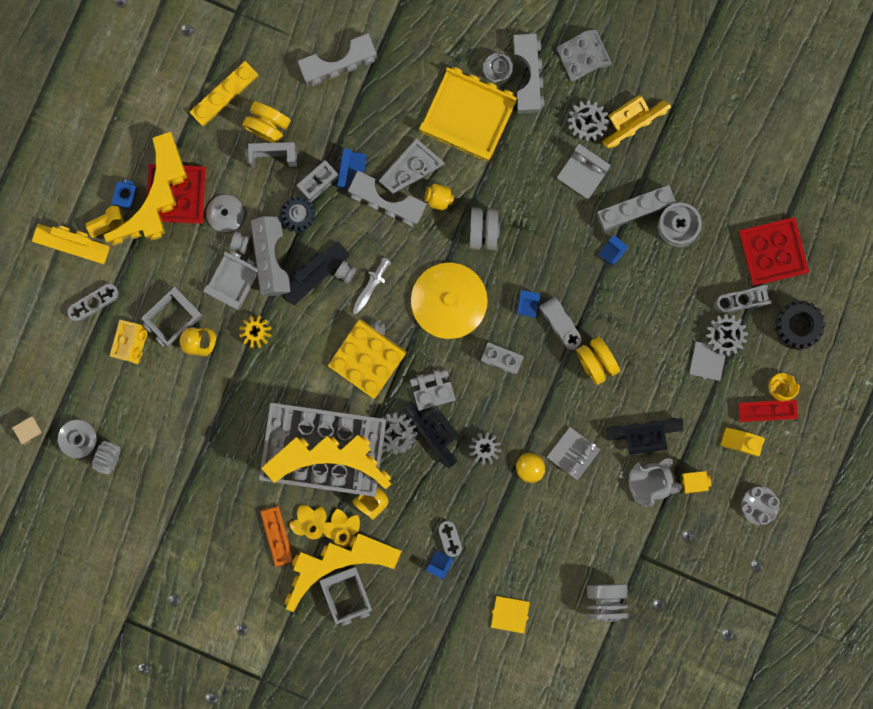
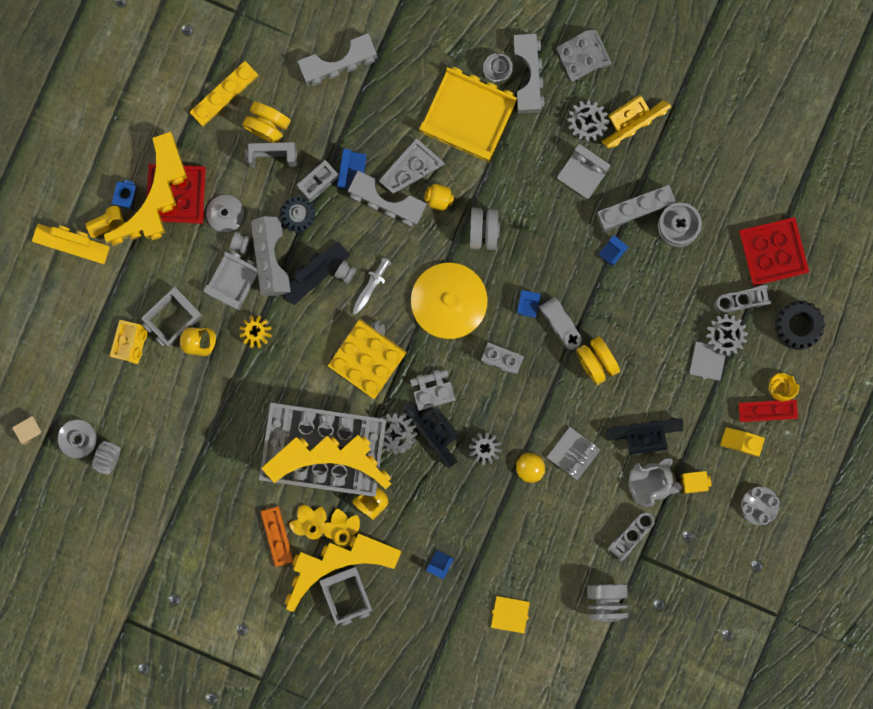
light grey beam [68,284,119,322] -> none
light grey beam [439,521,462,557] -> none
none -> light grey piece [607,512,654,562]

